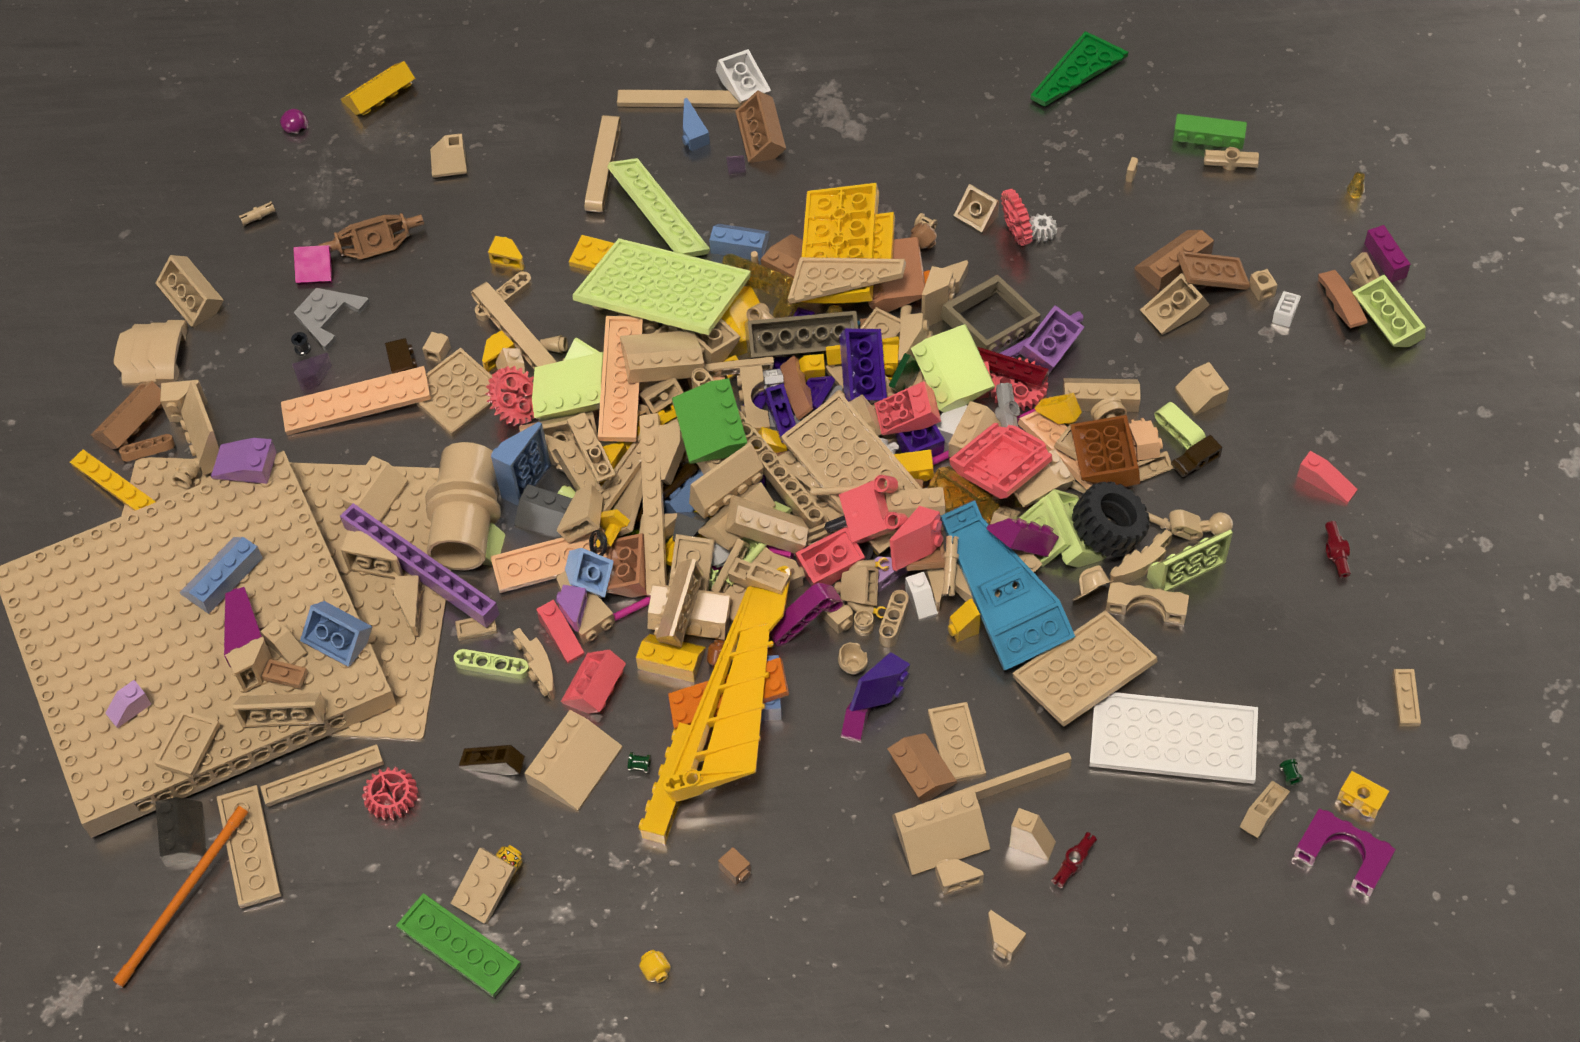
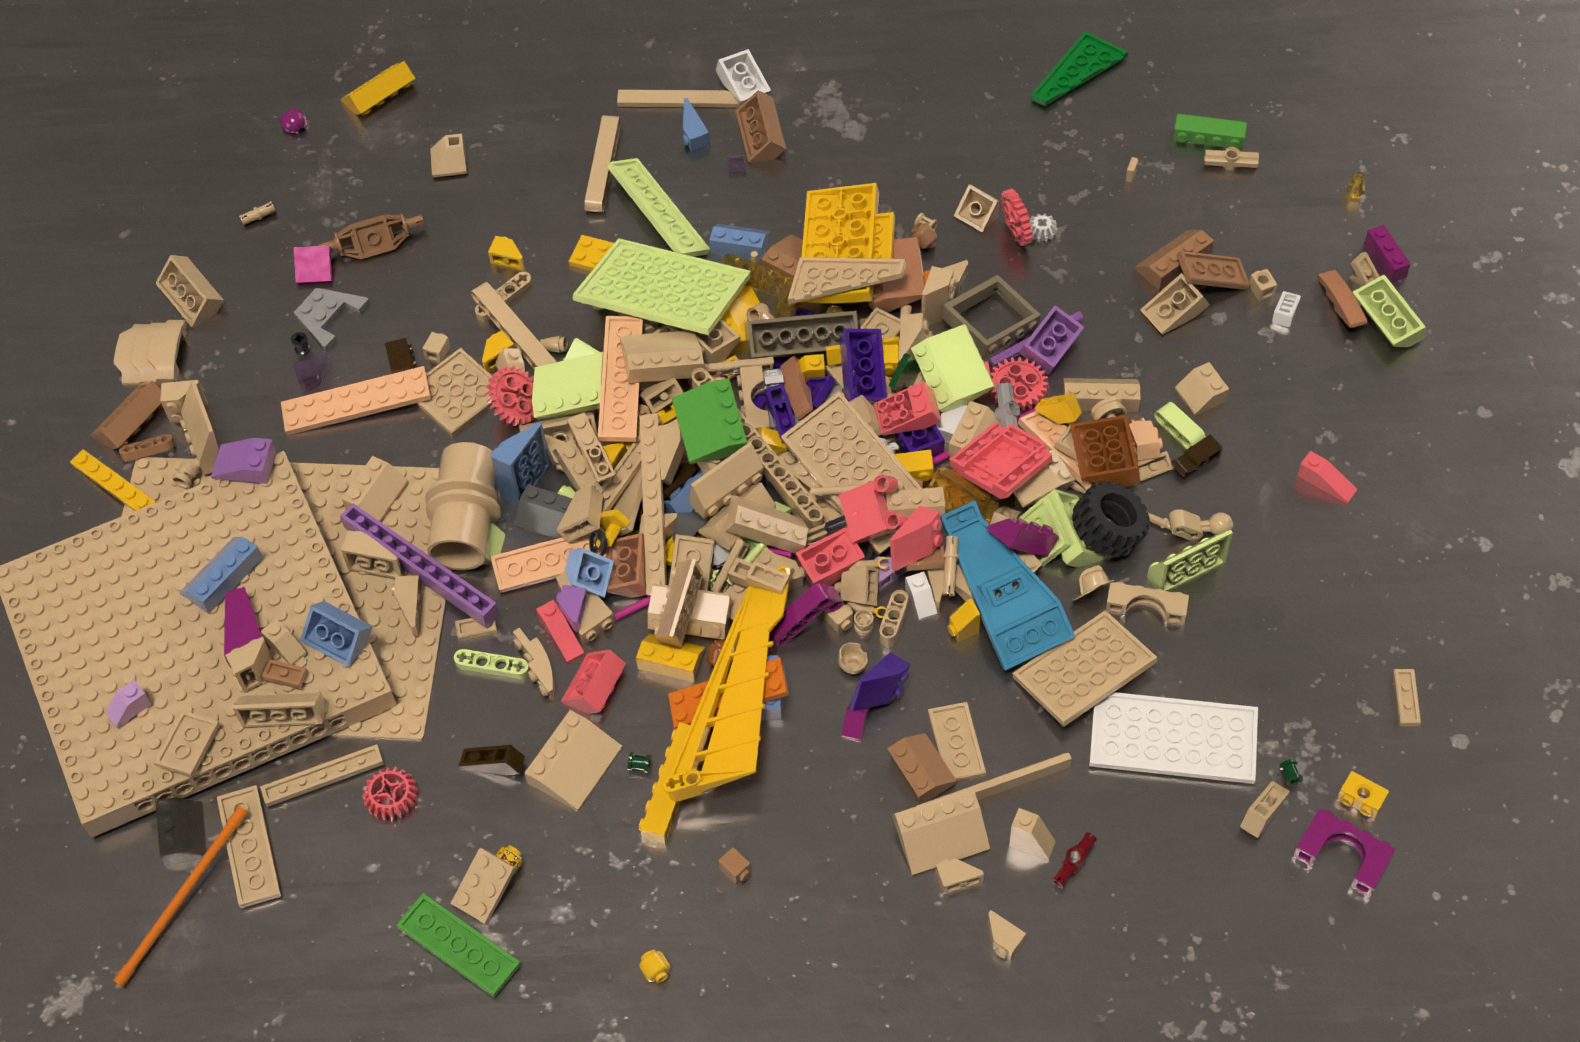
dark red plate [976,346,1049,387] -> none
tan slope [1109,529,1172,584] -> none
dark red pin [1325,521,1351,578] -> none

